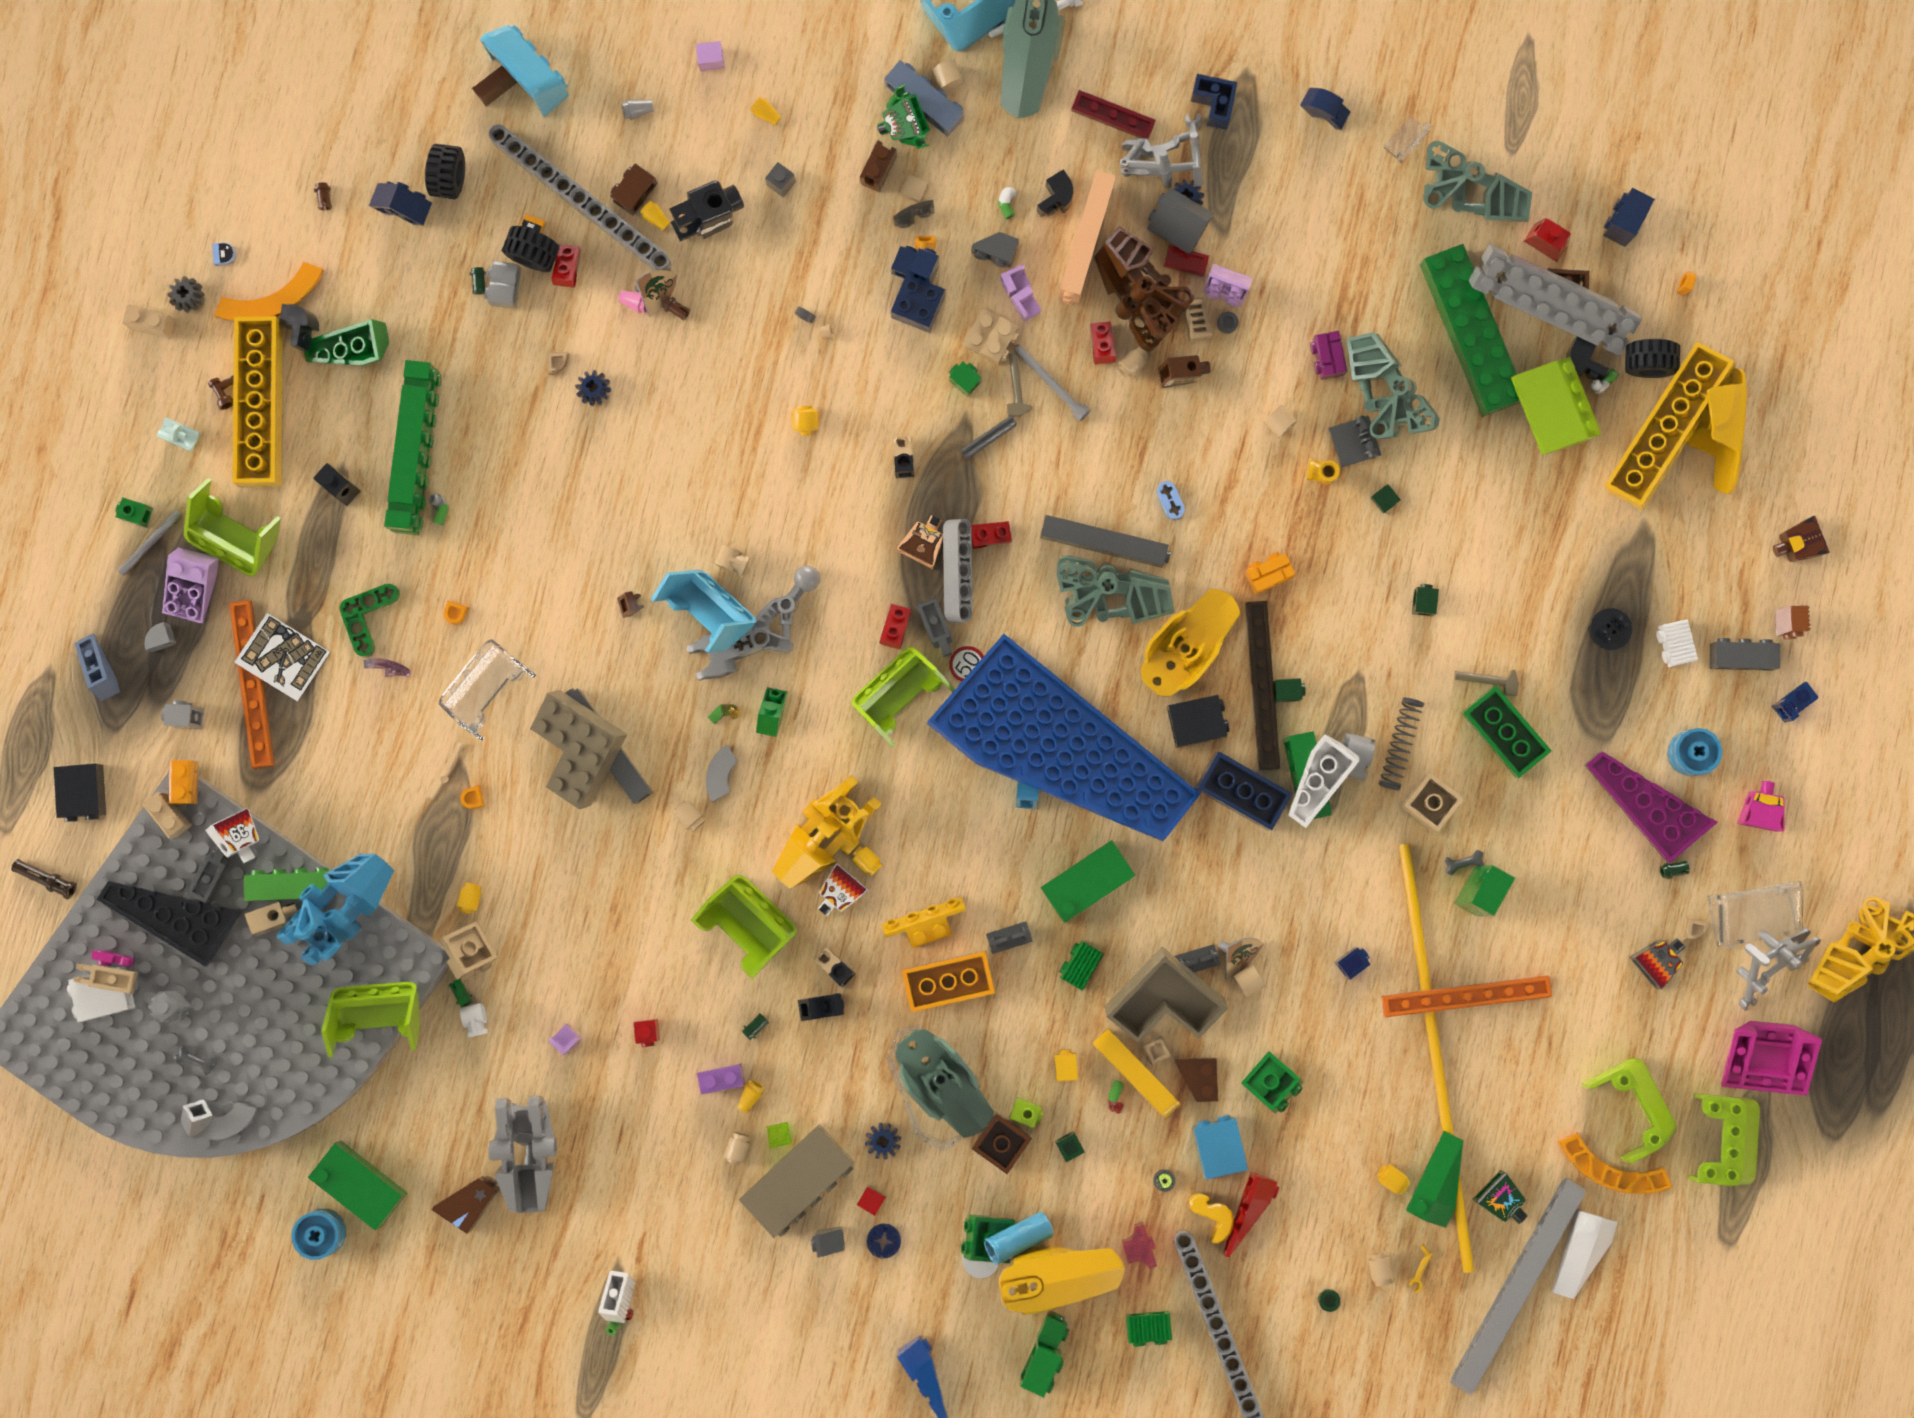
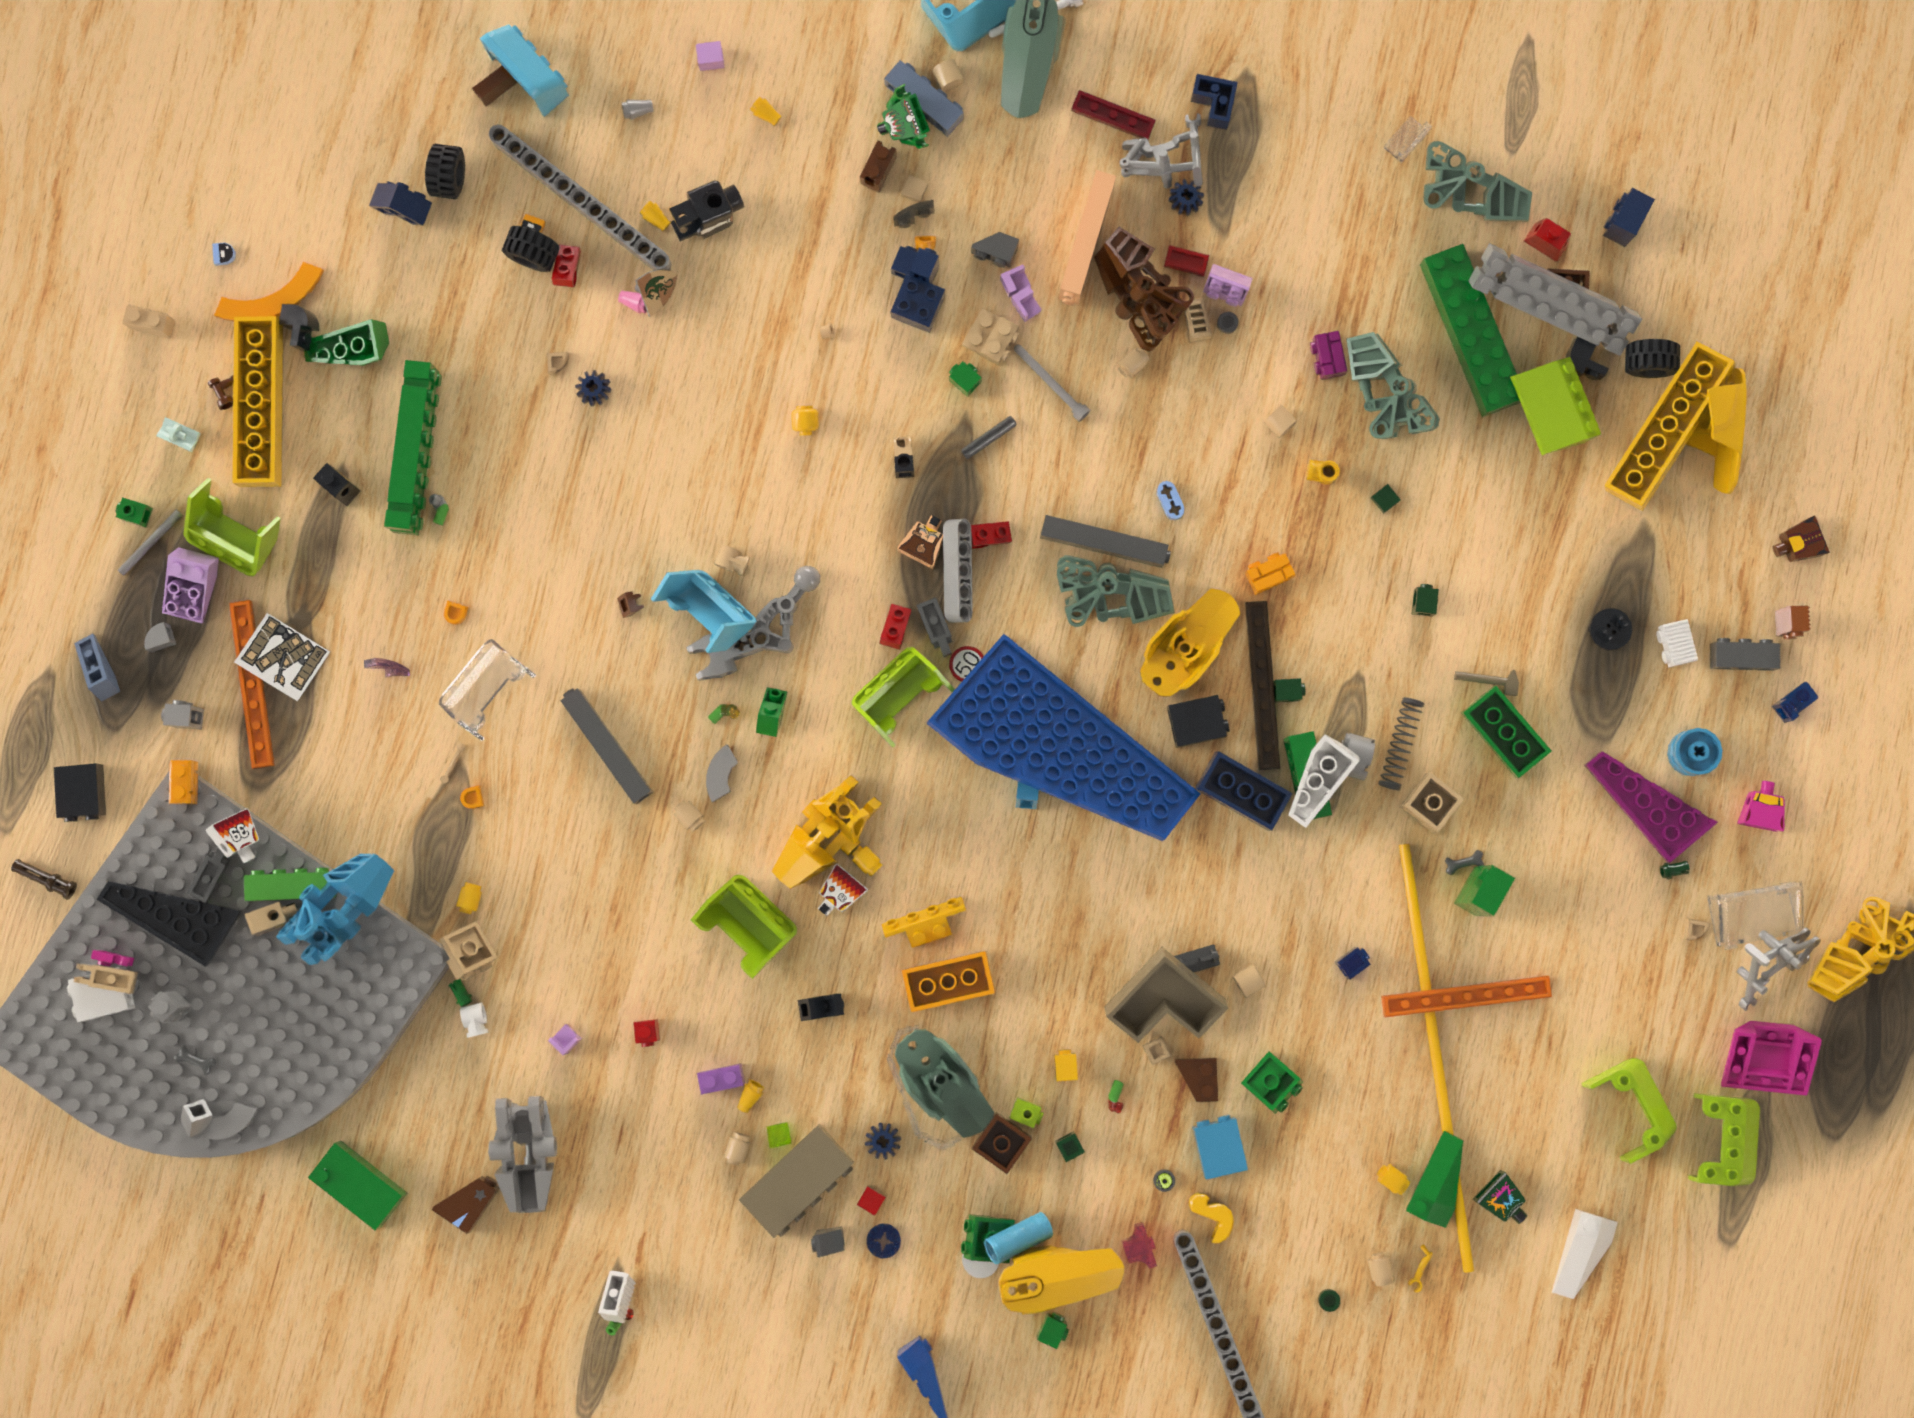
tan brick [142,792,192,839] -> none
dark grey gear [167,276,205,313] -> none
dark azure wheel [292,1209,346,1260] -> none
reddish brown pin [314,182,332,211] -> none
lime windscreen [321,982,420,1057] -> none
green beam [339,584,400,658] -> none
dark green pin [469,267,486,294] -> none
light grey brick [485,261,521,308] -> none
dark tan piece [530,690,627,810] -> none
reddish brown brick [610,163,658,216] -> none
reddish brown pin [662,297,690,321] -> none
dark green pin [742,1013,769,1040] -> none
dark grey brick [765,162,796,198] -> none
dark grey tile [795,306,816,323] -> none
leg [814,947,856,988] -> none
dark grey hinge [986,921,1033,954] -> none
arm [998,187,1016,219] -> none
dark tan piece [1007,353,1032,417] -> none
green brick [1019,1340,1064,1398] -> none
black brick [1037,169,1074,217] -> none
green brick [1040,840,1136,923] -> none
green brick [1059,941,1104,991] -> none
red plate [1090,321,1116,365] -> none
yellow beam [1093,1028,1180,1119] -> none
green brick [1126,1311,1172,1347] -> none
dark grey brick [1147,188,1214,255] -> none
reddish brown torso [1158,355,1211,388] -> none
shield [1218,938,1264,980] -> none
red wedge [1223,1171,1279,1257] -> none
dark blue brick [1300,88,1351,130] -> none
dark grey hinge [1329,415,1381,468] -> none
light grey beam [1450,1178,1586,1395] -> none
light orange tile [1558,1133,1673,1194] -> none
arm [1591,368,1619,394] -> none
torso [1629,938,1685,989] -> none
light orange tile [1677,271,1697,296] -> none

